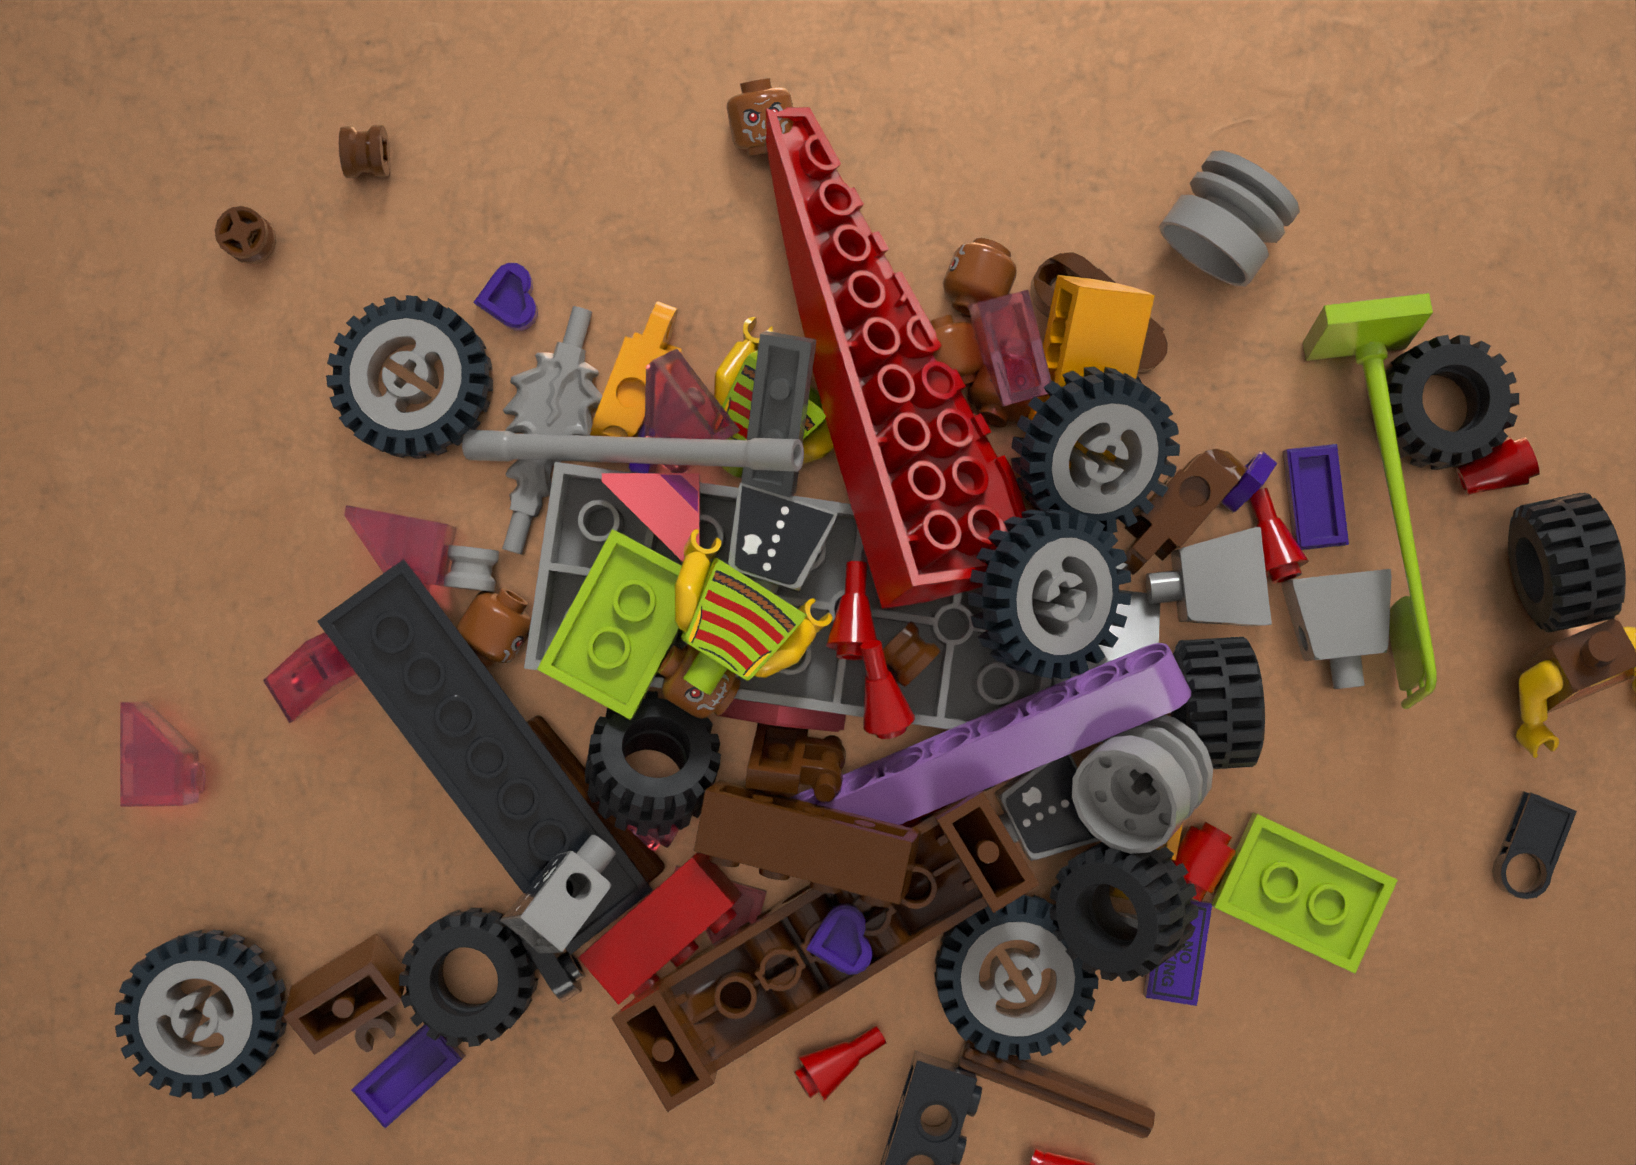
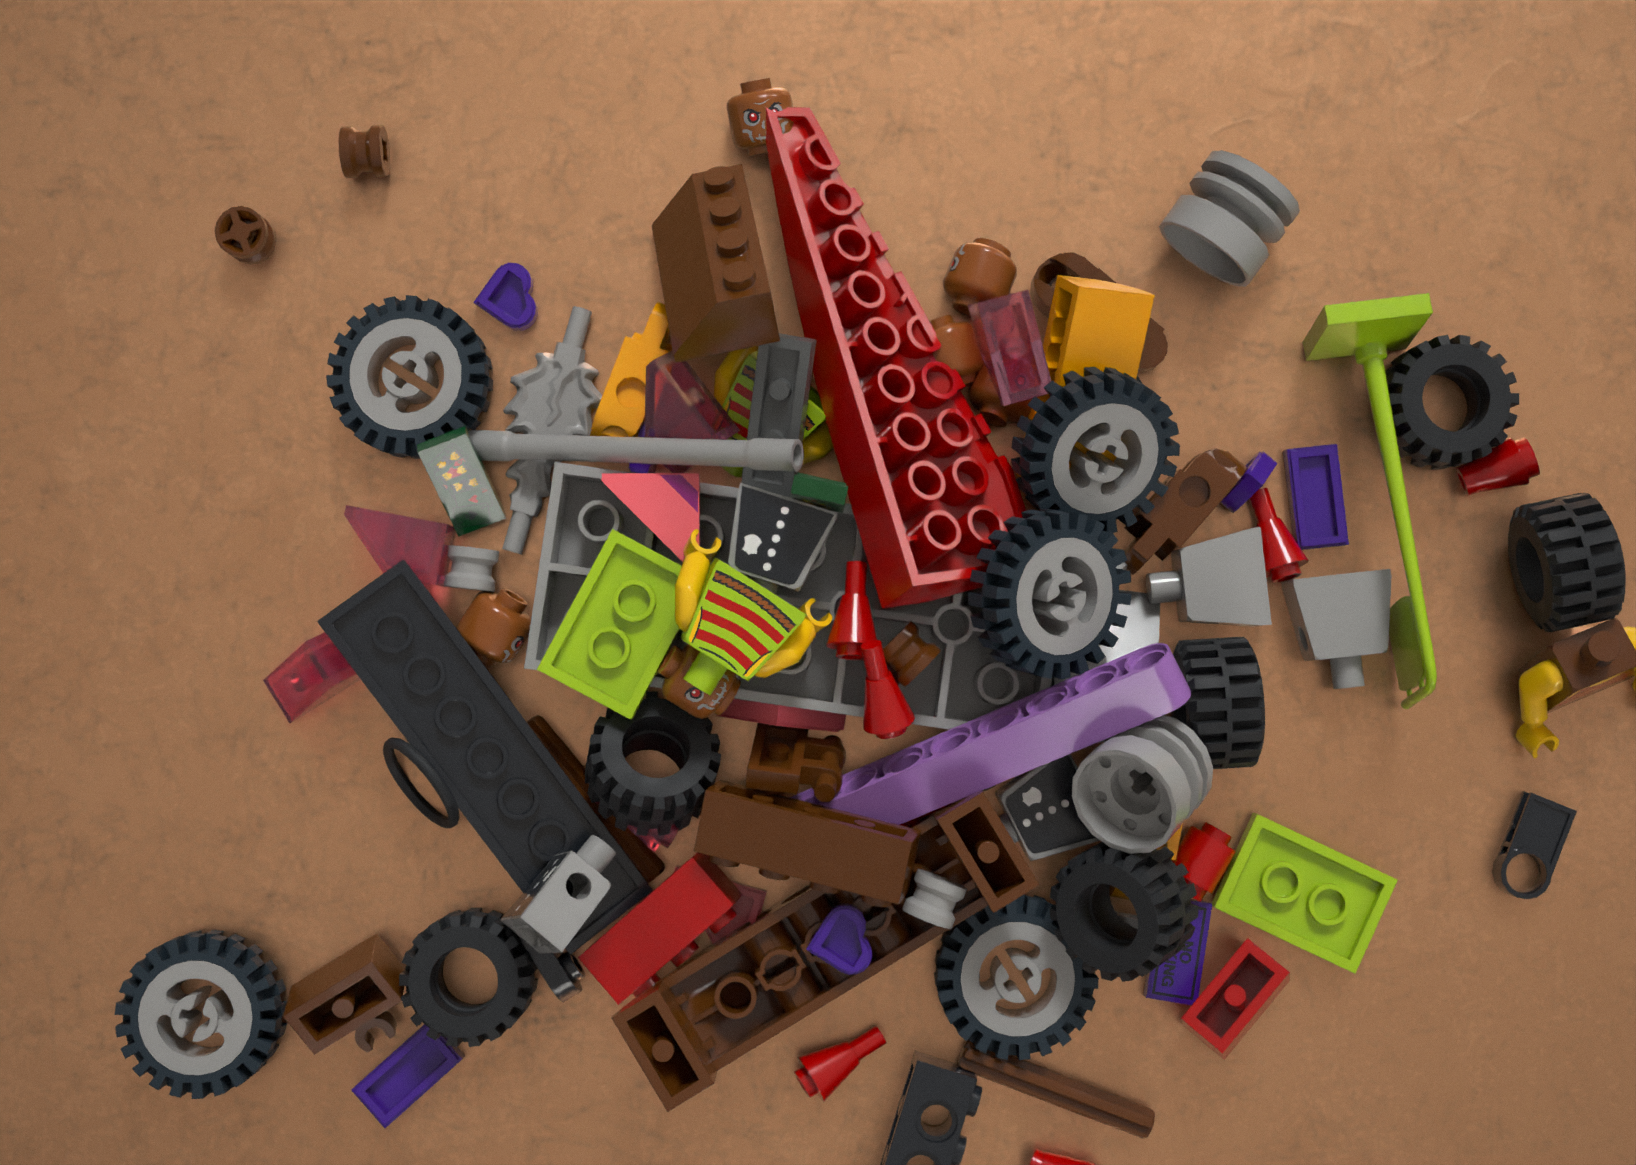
clear pink slope [120,701,206,807] -> none
none -> black tyre [383,738,460,829]
none -> tile [417,426,506,537]
none -> reddish brown slope [652,164,780,363]
none -> dark green tile [791,472,848,513]
none -> light grey wheel [902,869,967,929]
none -> red brick [1181,938,1290,1060]

